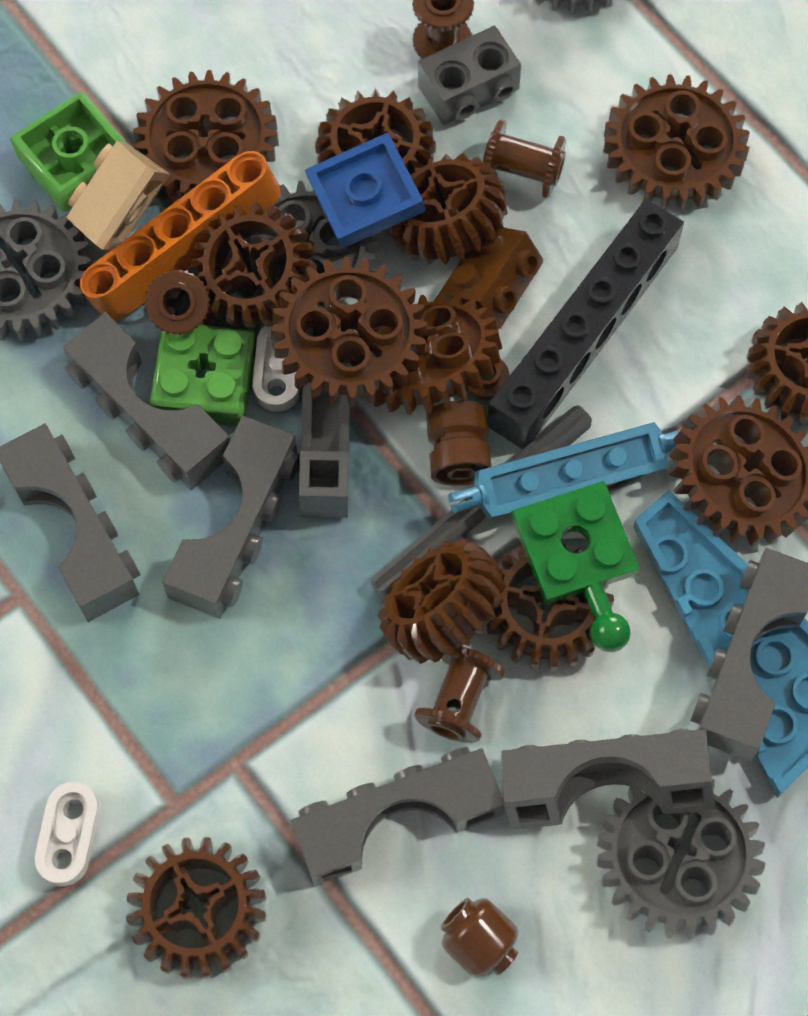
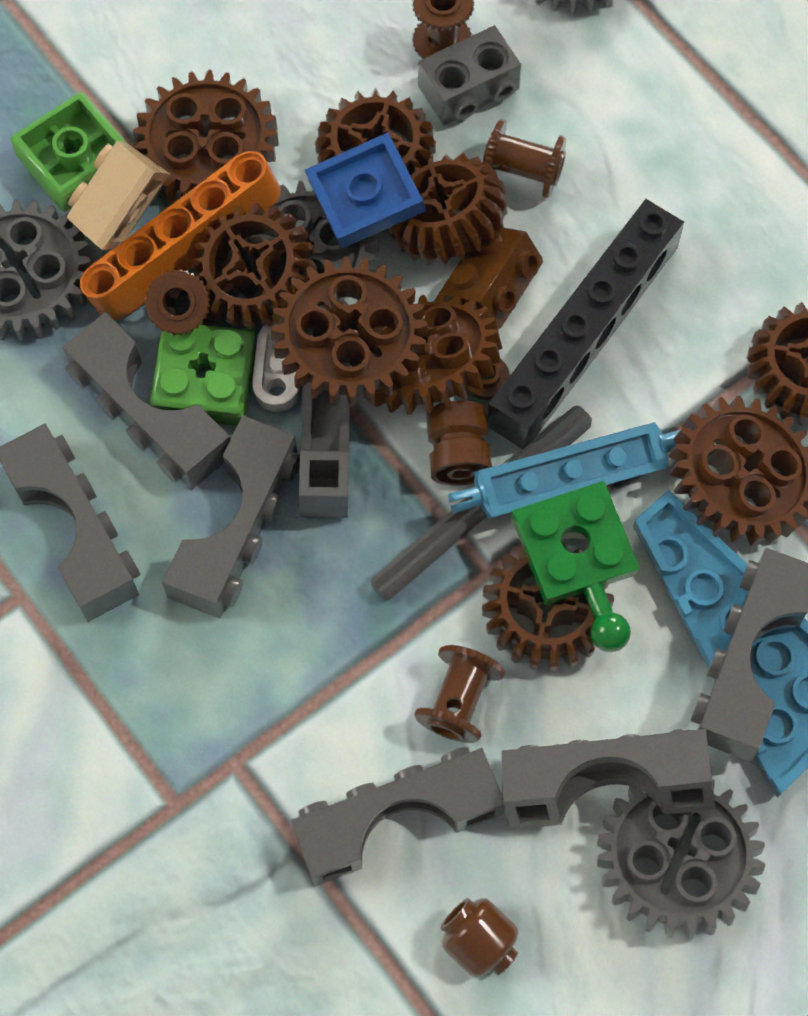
white plate [35,782,100,887] -> none
reddish brown gear [126,837,266,979] -> none
reddish brown gear [377,539,506,664] -> none
reddish brown gear [603,74,750,210] -> none

